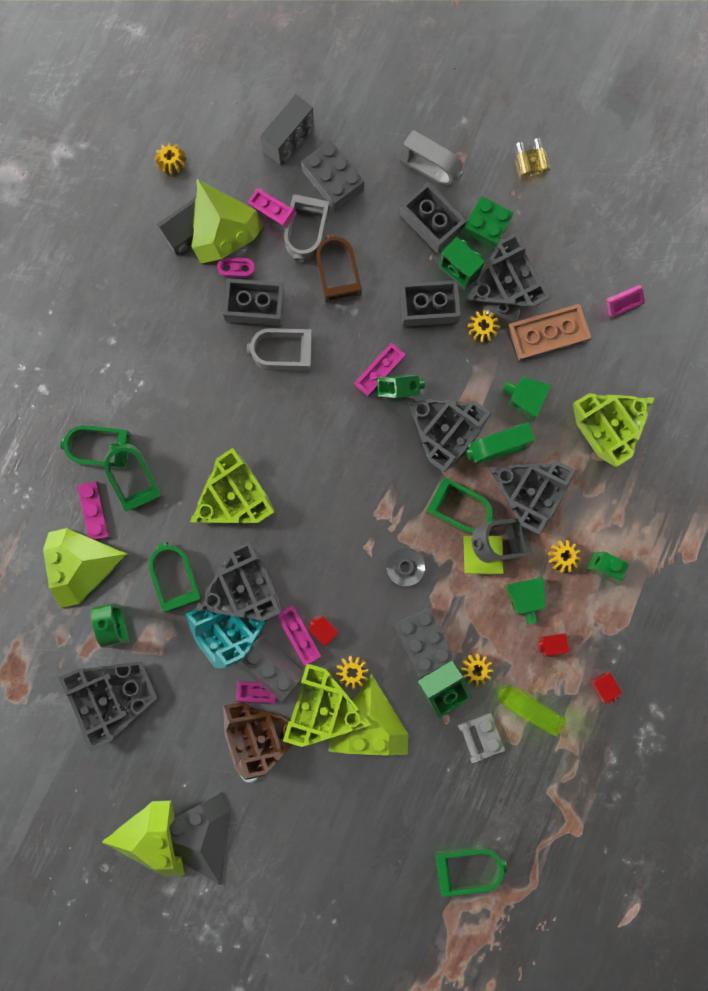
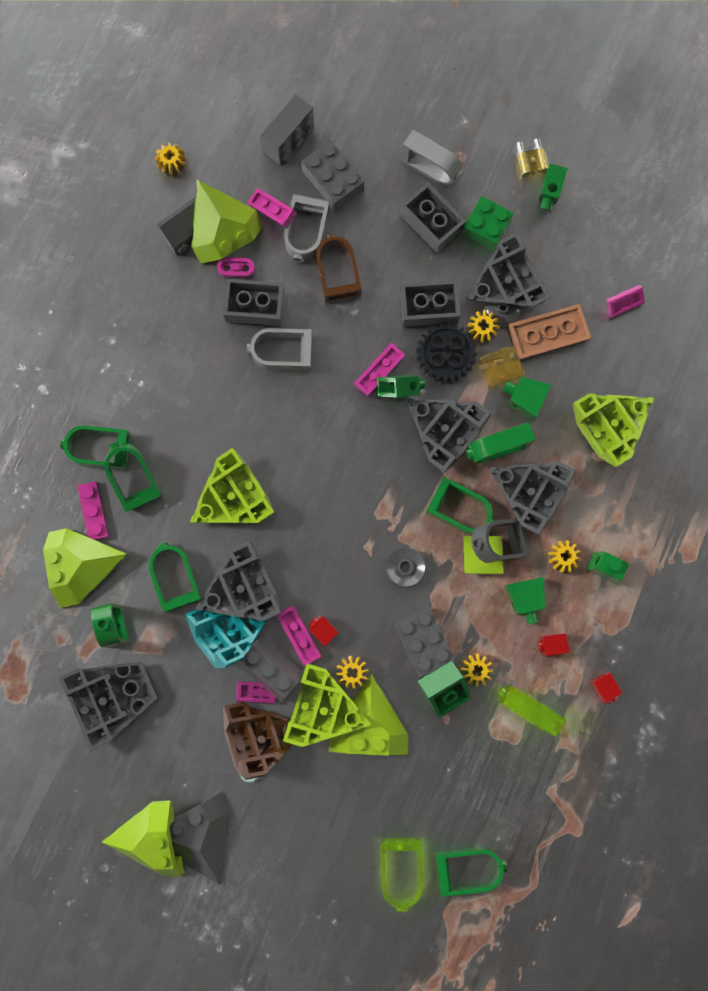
green brick [438,237,485,290] -> none
light grey plate [458,713,505,763] -> none
none -> clear neon green window [380,837,422,912]
none -> black gear [416,322,477,383]
none -> clear yellow plate [478,346,525,388]
none -> green torso [538,164,568,212]

